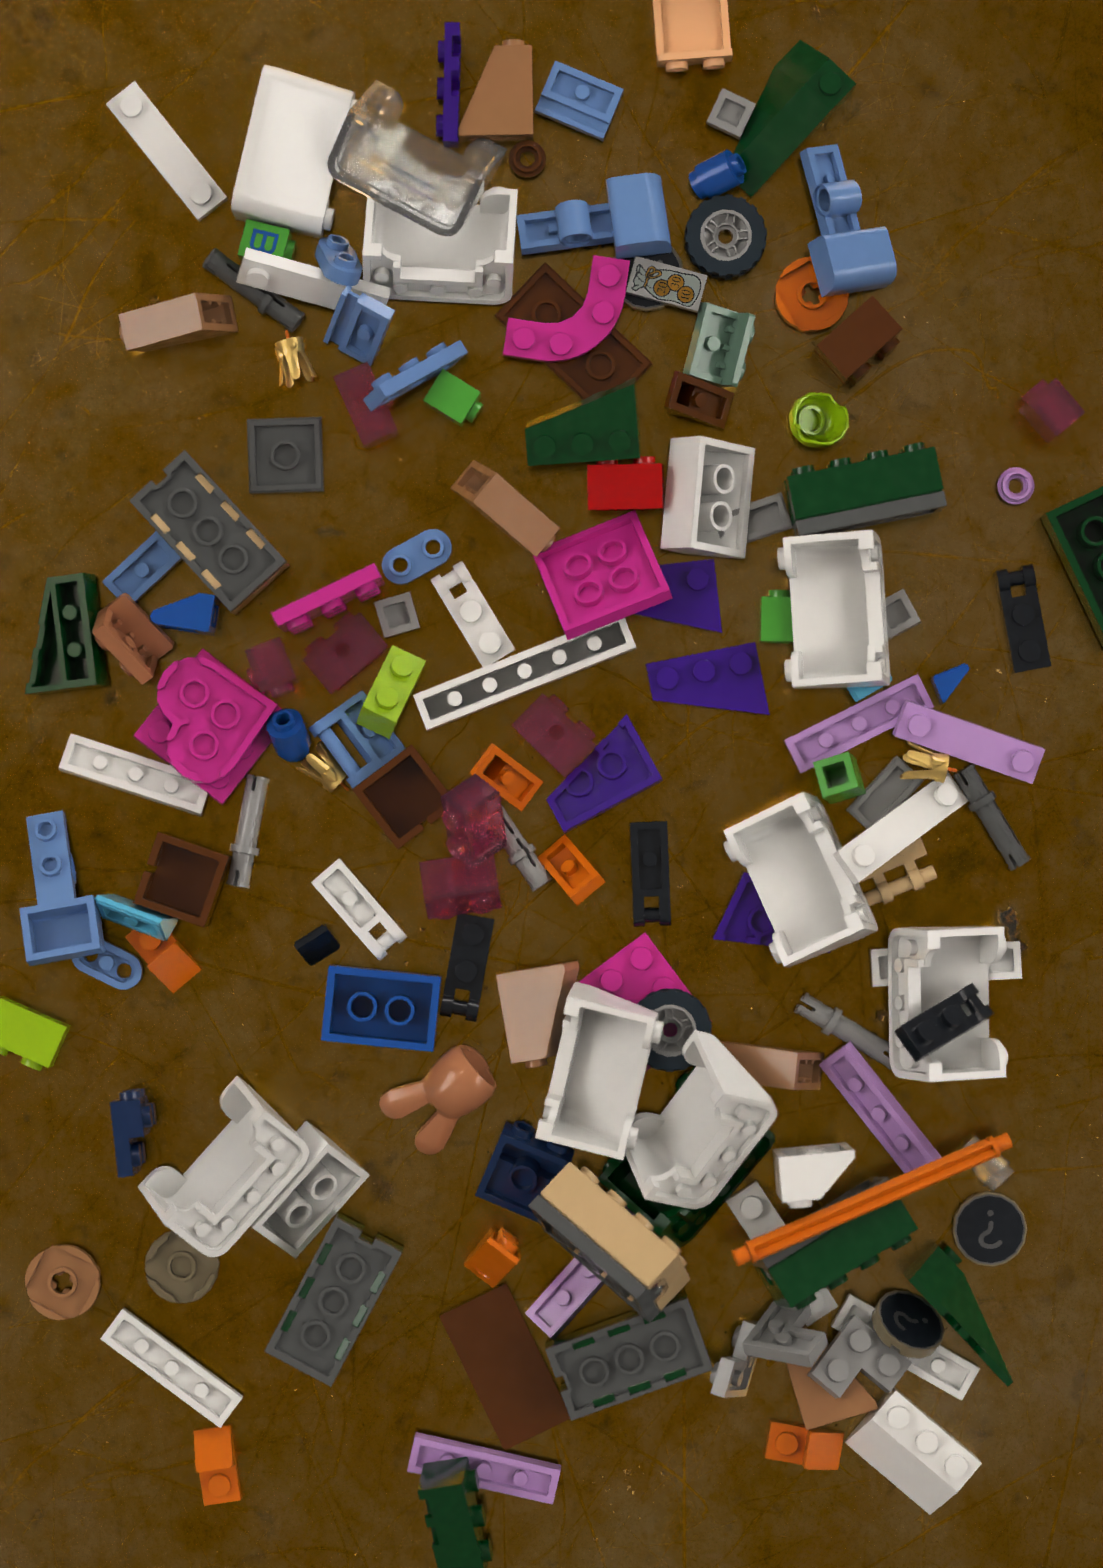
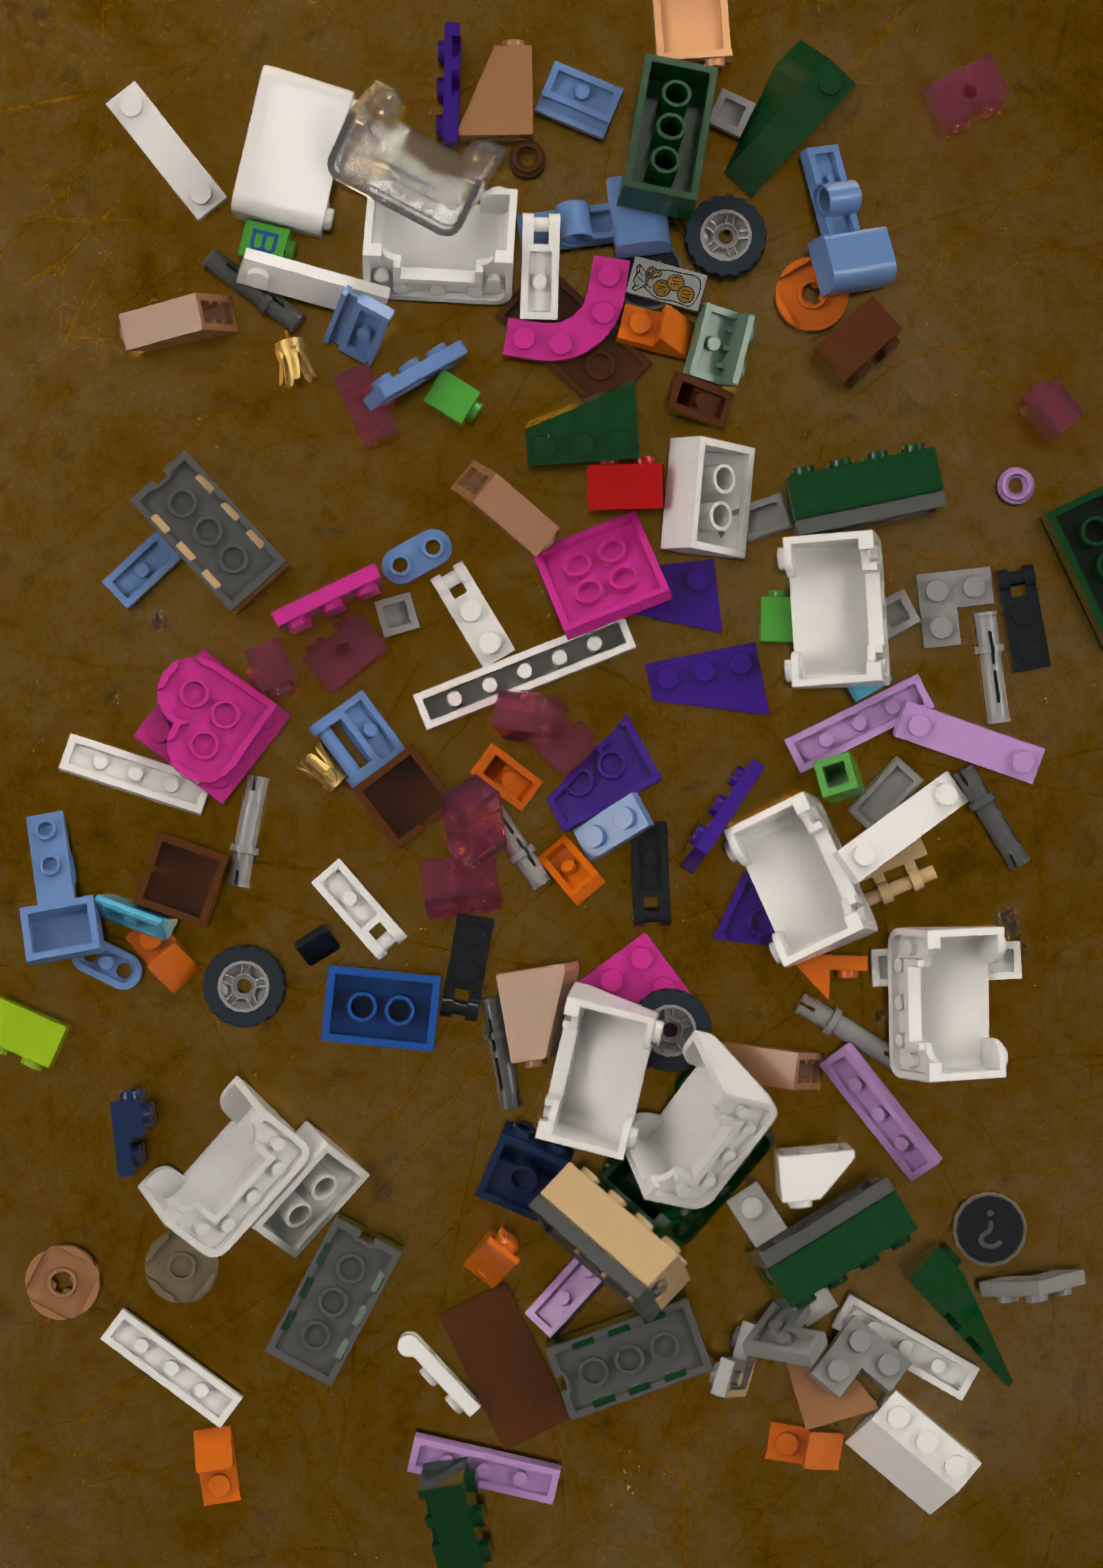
dark green wedge [25,573,109,695] -> none
nougat bracket [92,593,174,685] -> none
blue tile [150,593,221,636] -> none
dark grey tile [247,417,324,494] -> none
blue brick [266,708,311,762] -> none
medium blue plate [315,234,363,286] -> none
lime brick [356,645,426,739] -> none
nougat piece [379,1045,496,1155] -> none
blue brick [689,149,747,200] -> none
orange piece [731,1132,1013,1267] -> none
lime hair [789,392,849,448] -> none
black tile [871,1290,945,1359] -> none
black plate [894,983,994,1062] -> none
pearl gold piece [899,741,958,783] -> none
blue slope [930,663,970,705] -> none
clear cone [963,1136,1015,1192] -> none
none -> black wheel [202,945,286,1028]
none -> white plate [397,1330,481,1417]
none -> dark grey pin [480,996,523,1110]
none -> clear pink brick [492,689,558,746]
none -> white plate [520,213,560,320]
none -> medium blue plate [572,792,654,862]
none -> orange slope [615,303,695,360]
none -> dark green brick [616,53,719,221]
none -> dark purple wing [680,758,765,874]
none -> orange slope [795,954,868,1000]
none -> light grey plate [915,567,994,649]
none -> clear pink brick [920,53,1011,133]
none -> light grey pin [973,610,1011,724]
none -> light grey plate [979,1269,1086,1303]

